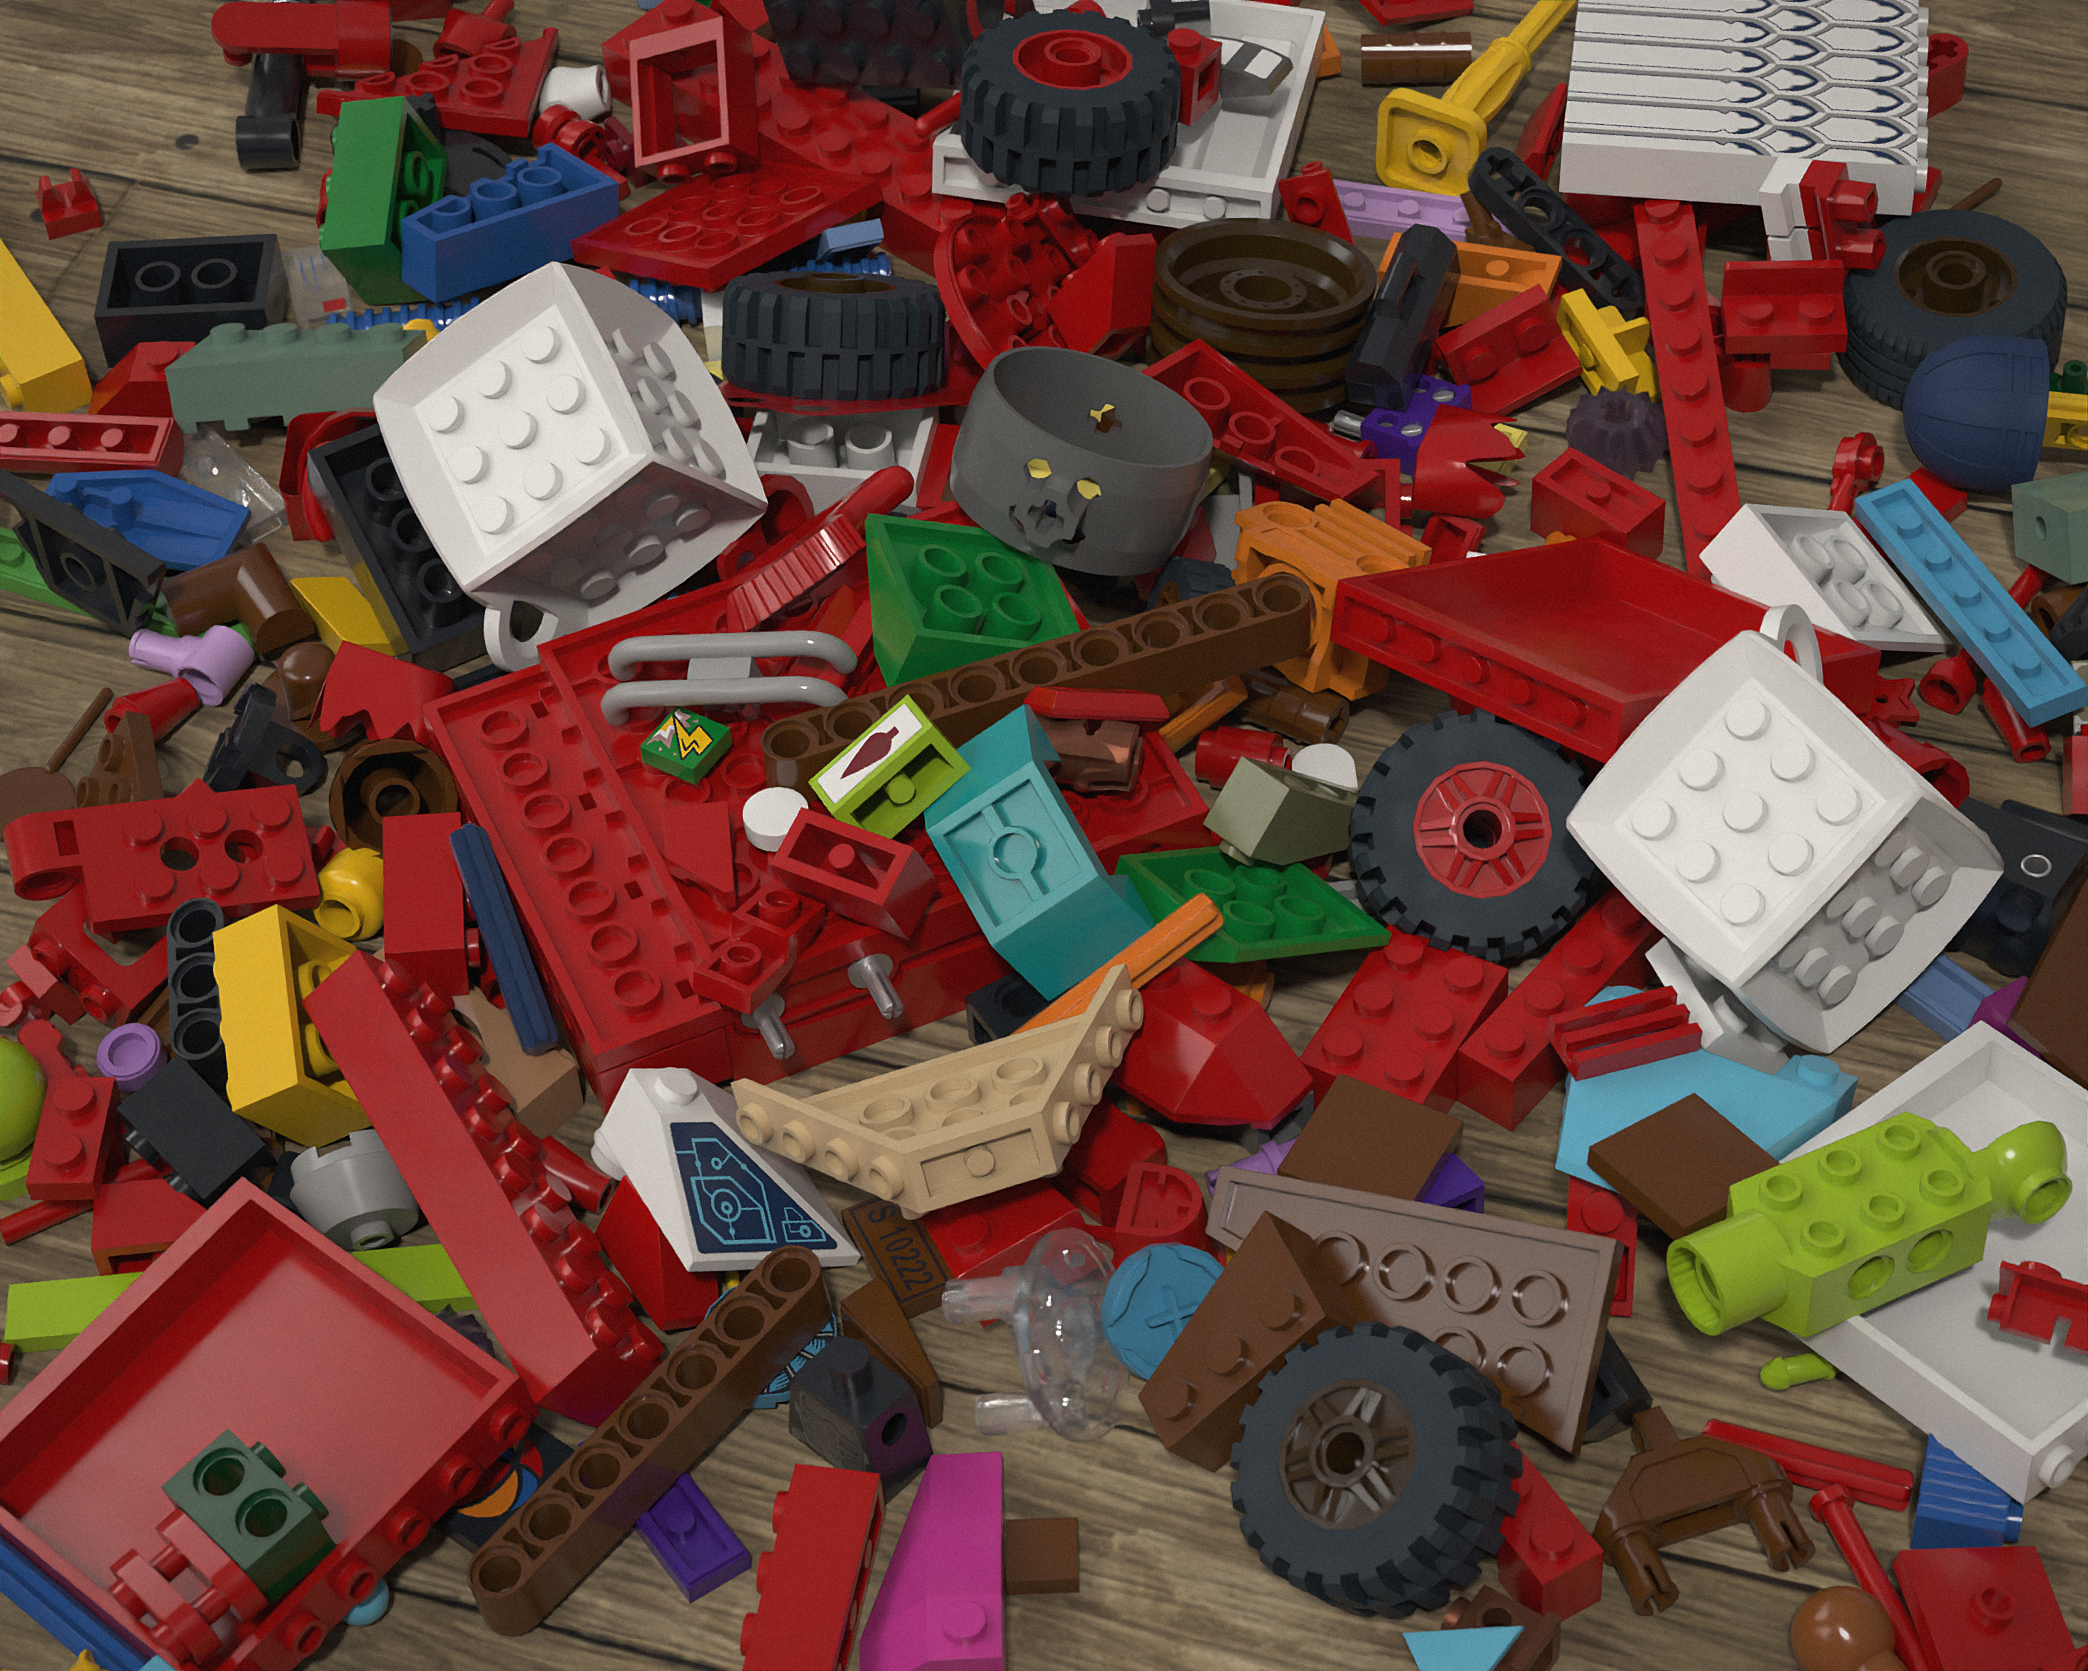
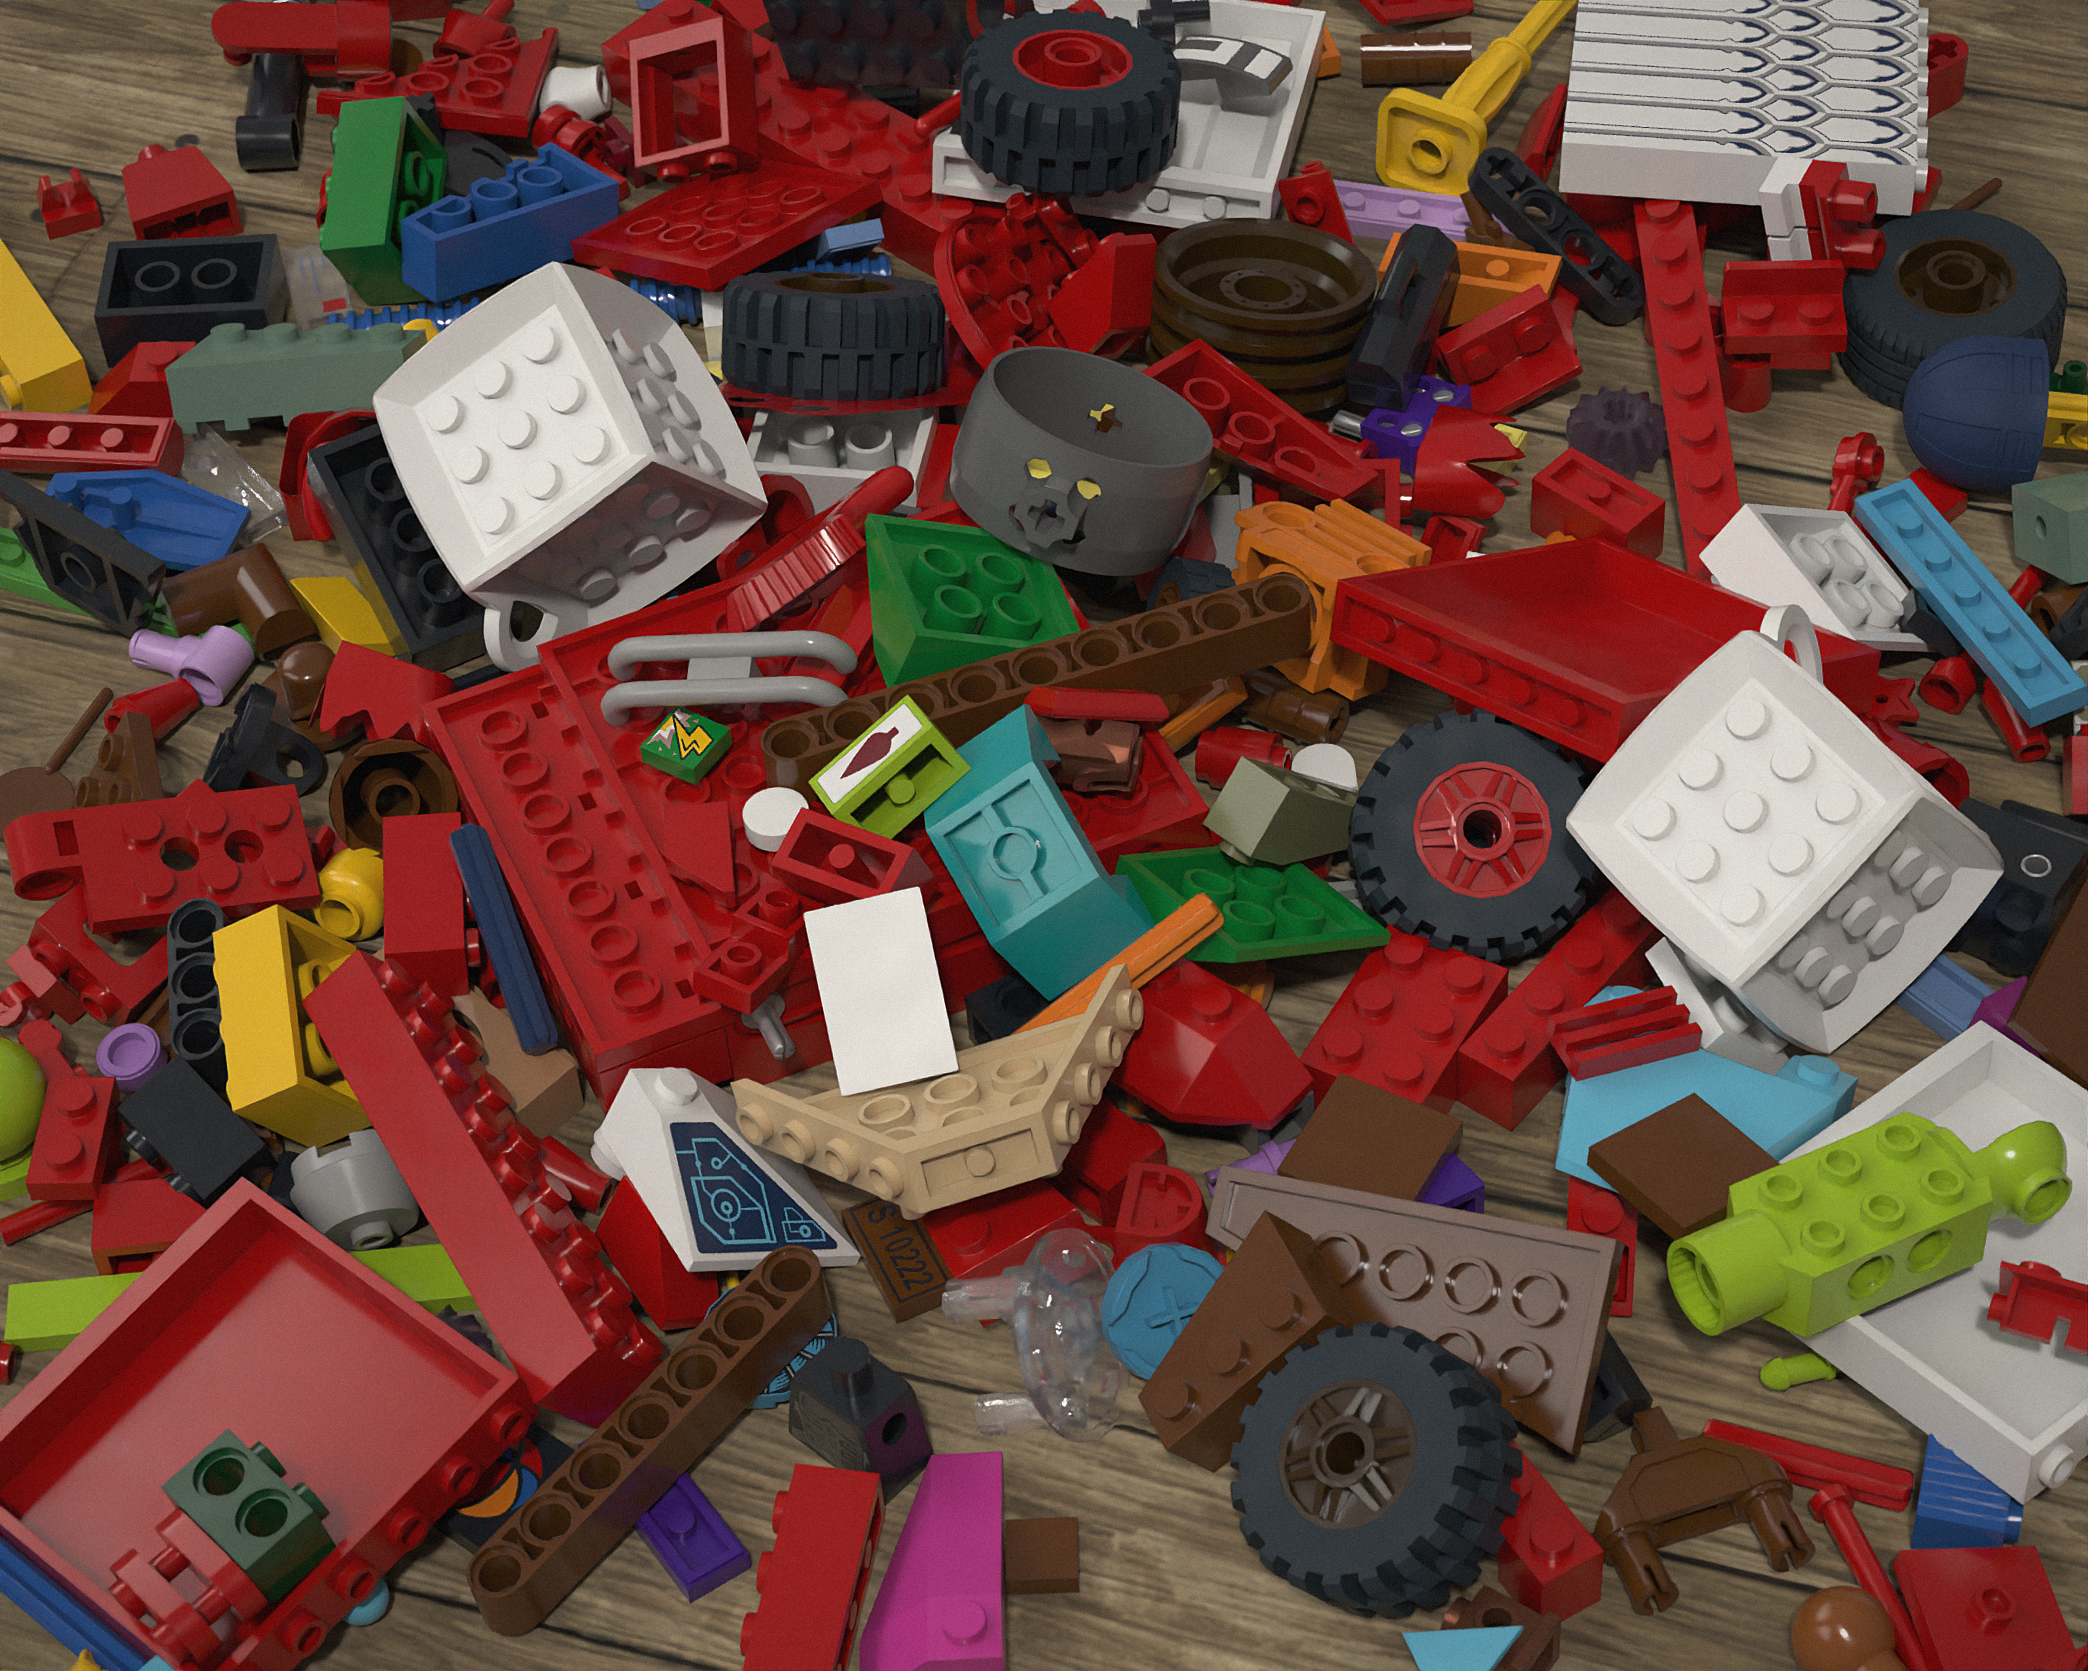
reddish brown slope [840,1276,943,1429] -> none
red brick [1167,28,1222,127] -> none
yellow panel [1556,288,1662,418] -> none
none -> red torso [121,144,243,240]
none -> white sticker [804,887,959,1096]
none -> black tile [1901,588,1964,658]

